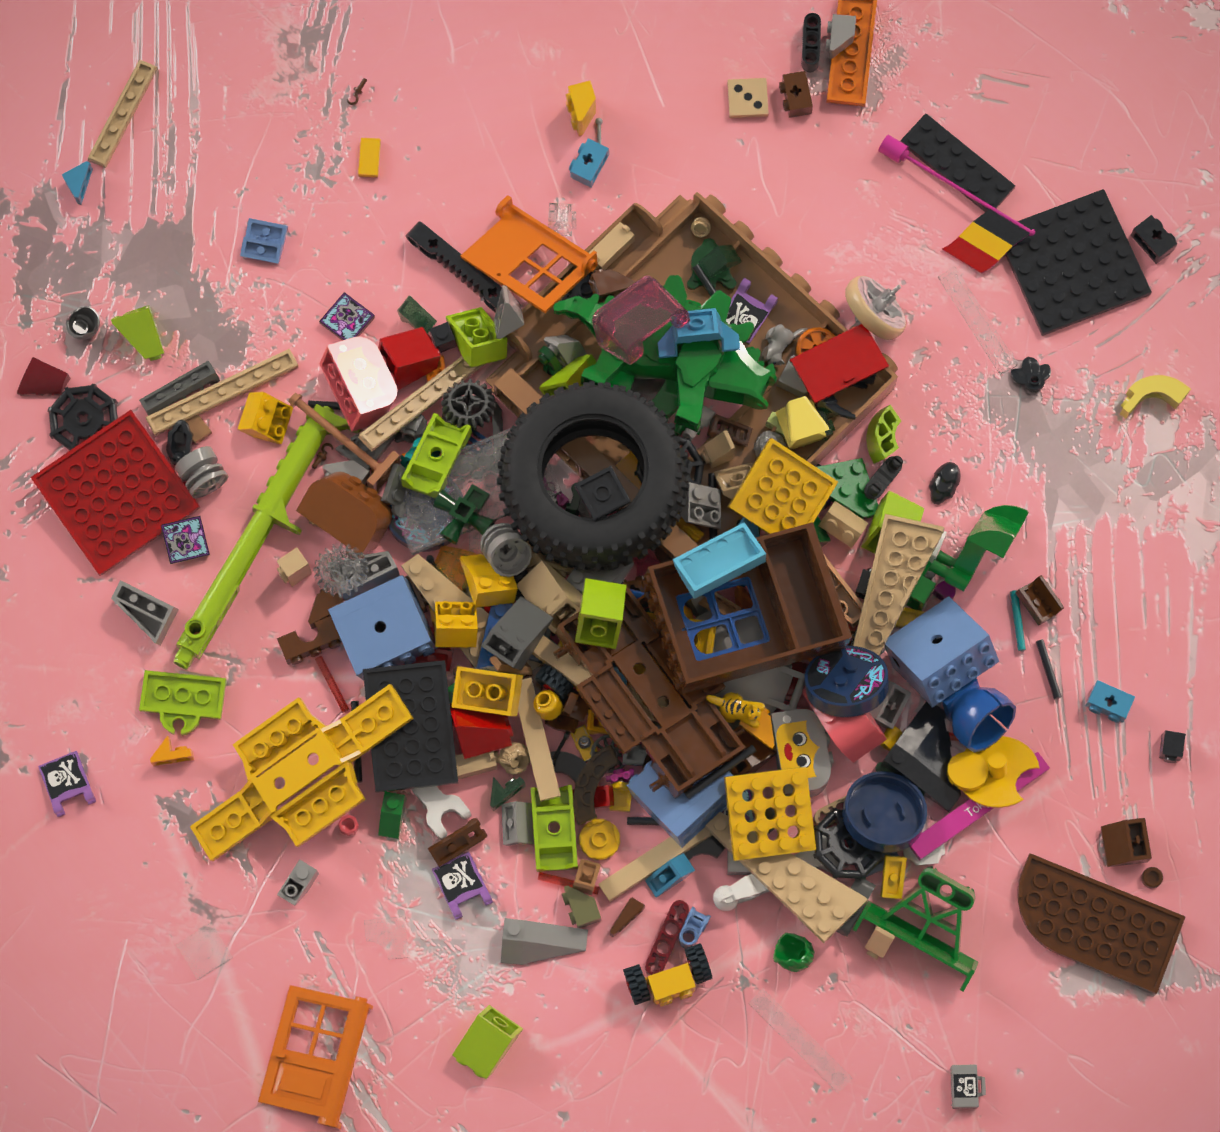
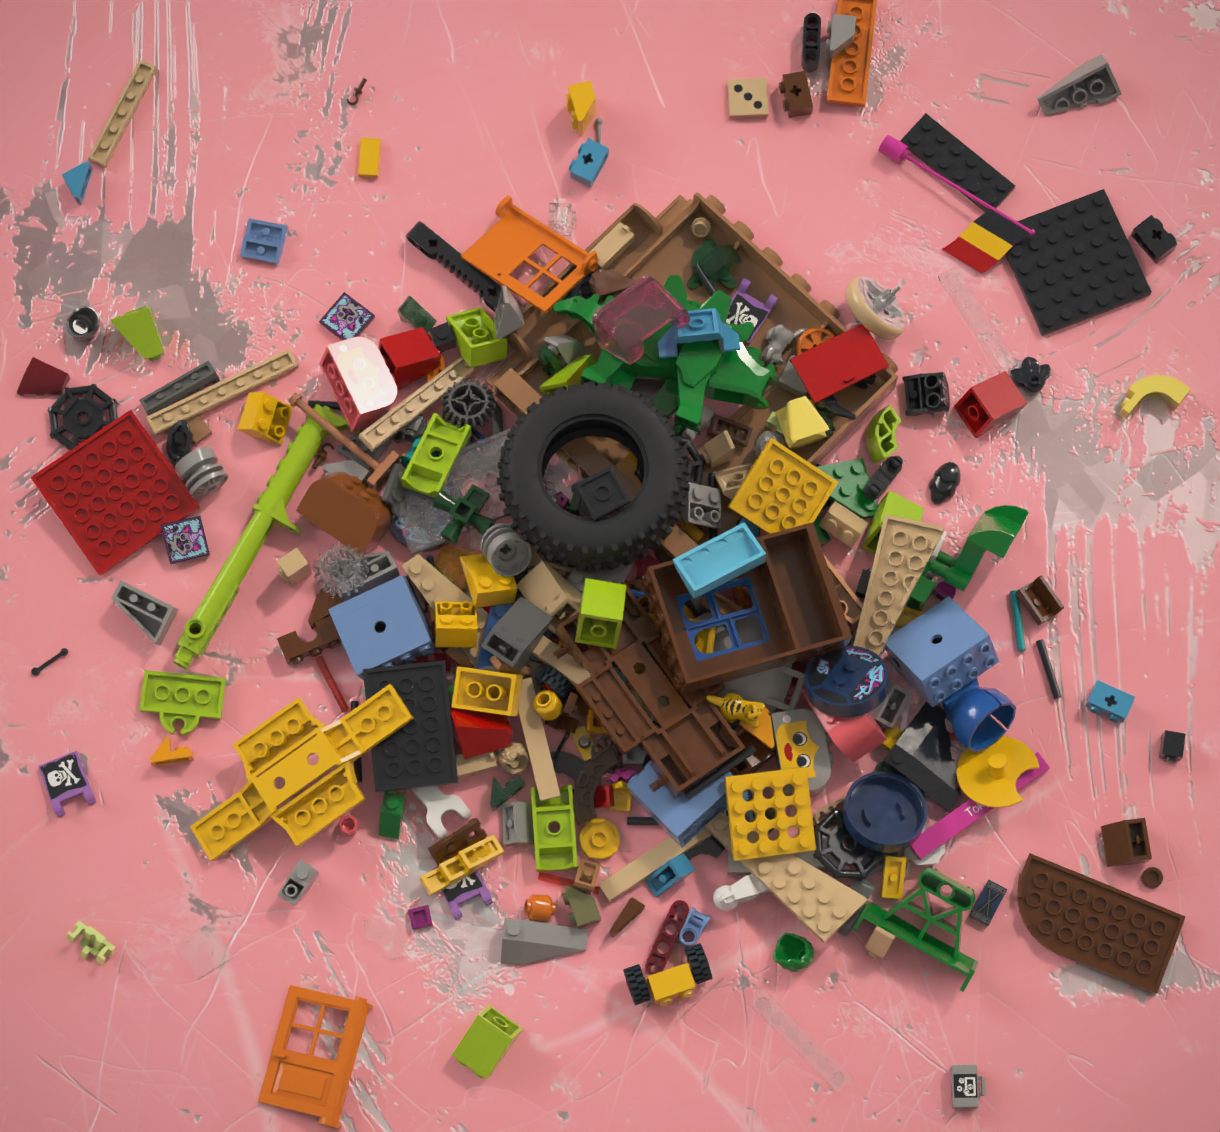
yellow tile [947,751,989,792] -> none
none -> black hinge [31,648,68,676]
none -> yellowish green piece [66,921,115,965]
none -> magenta tile [408,905,433,931]
none -> yellow slope [419,835,504,896]
none -> reddish brown slope [441,647,475,669]
none -> orange head [524,894,556,922]
none -> black slope [902,372,950,416]
none -> slope [954,371,1027,439]
none -> tile [969,880,1007,927]
none -> light grey wedge [1037,54,1122,115]

